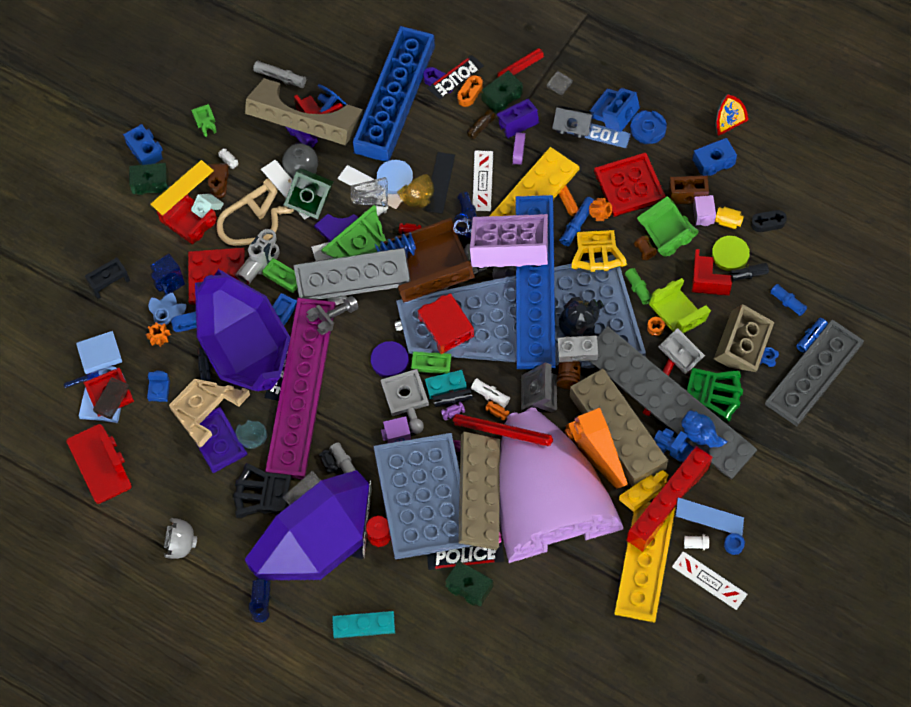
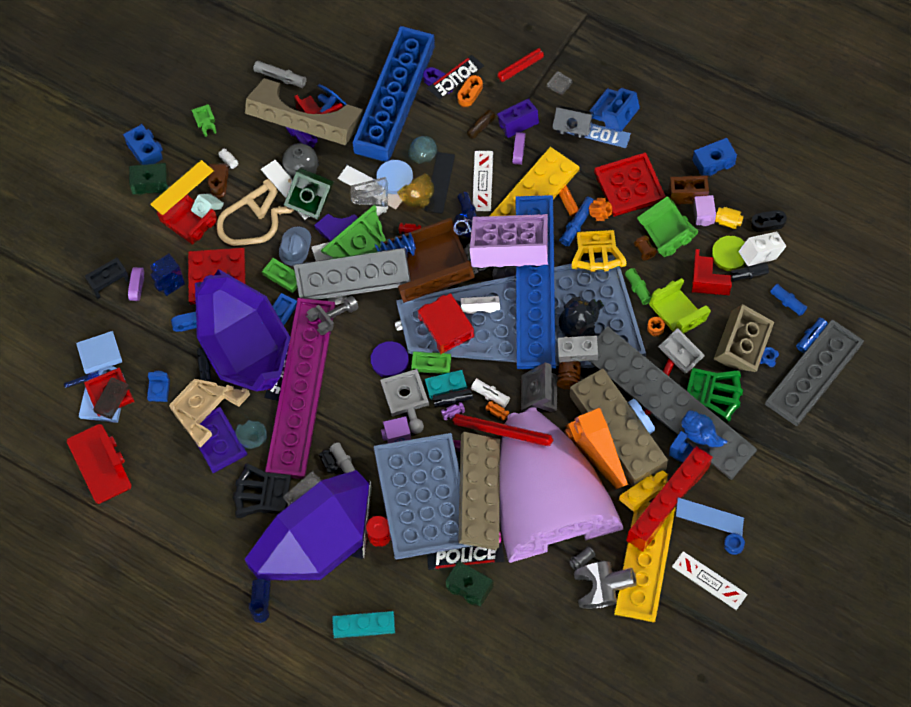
orange gear [146,322,171,347] -> none
medium blue plate [148,293,186,325] -> none
light grey cylinder [164,518,197,559] -> none
light grey connector [236,229,280,285] -> none
clear green brick [481,70,523,114] -> none
blue tile [630,110,667,144] -> none
blue gear [654,428,676,454] -> none
white pin [684,534,709,550] -> none
shield [716,94,748,136] -> none
none -> medium lavender beam [128,267,144,301]
none -> sand blue piece [279,227,311,266]
none -> clear light blue hair [408,136,437,164]
none -> white plate [461,296,500,314]
none -> dark grey pin [569,546,595,570]
none -> flat silver connector [574,561,637,609]
none -> light blue tile [628,399,655,434]
none -> white brick [738,232,786,266]

